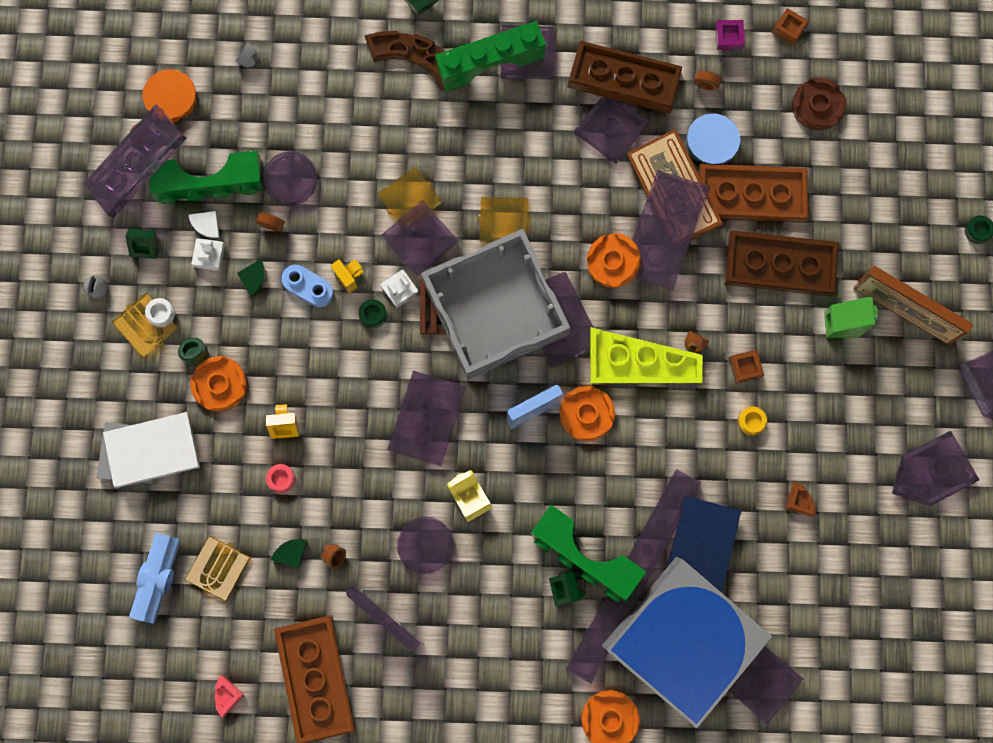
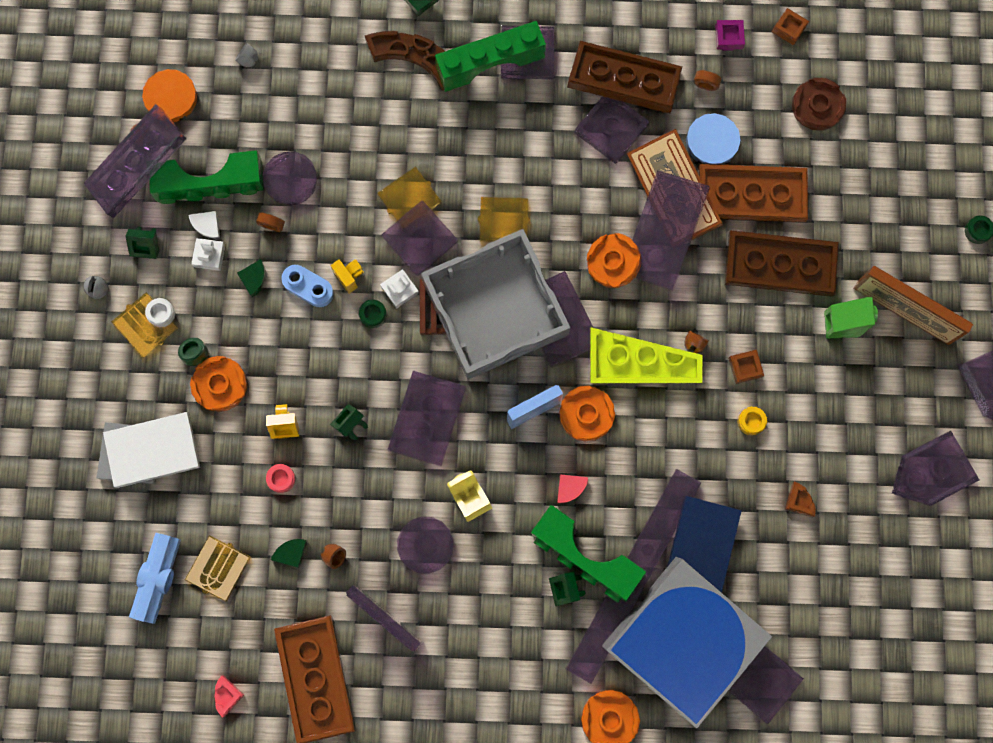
none -> dark green tile [330,404,368,440]
none -> coral tile [557,474,588,504]

